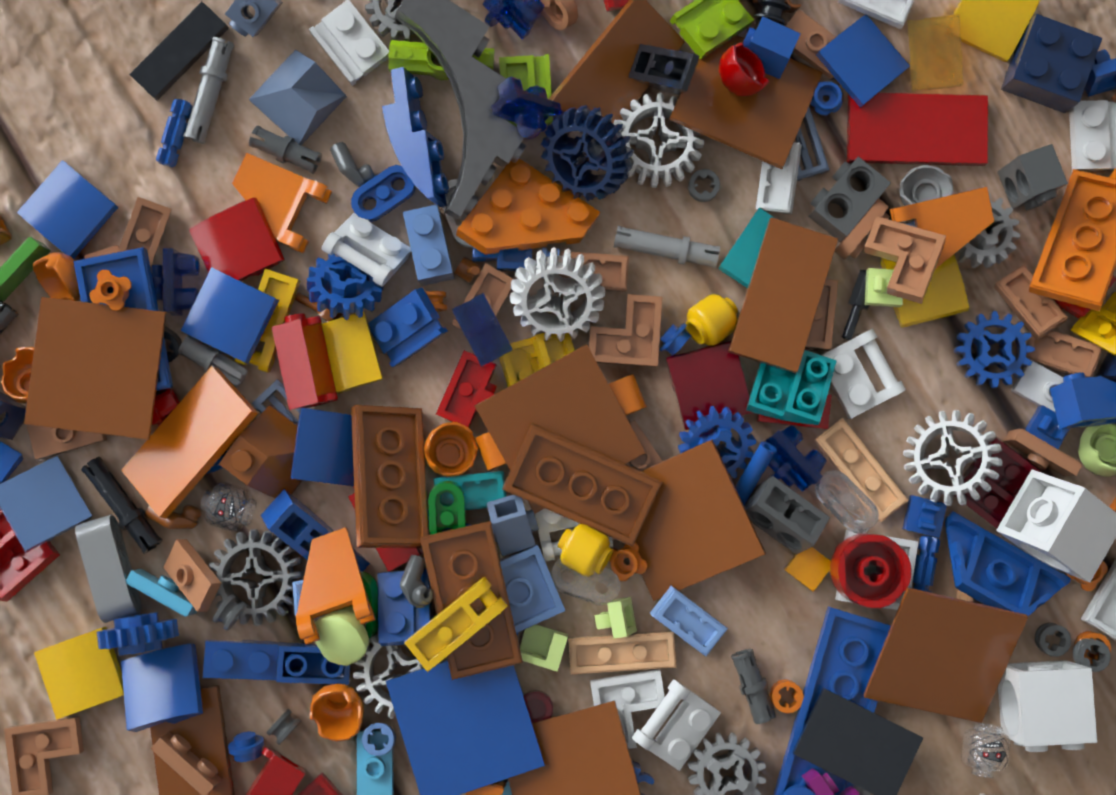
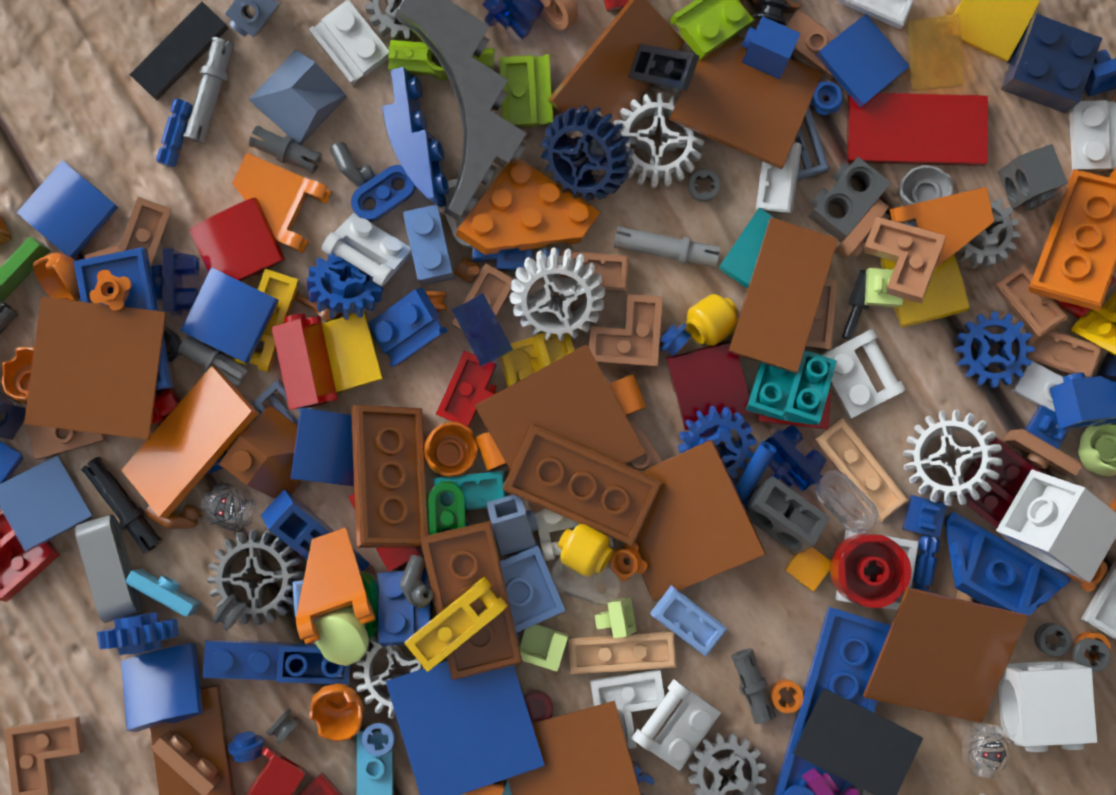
yellow slope [34,626,124,720] -> none
nougat plate [163,539,221,612] -> none
clear blue hips [491,77,562,139] -> none
red hair [718,42,769,96] -> none

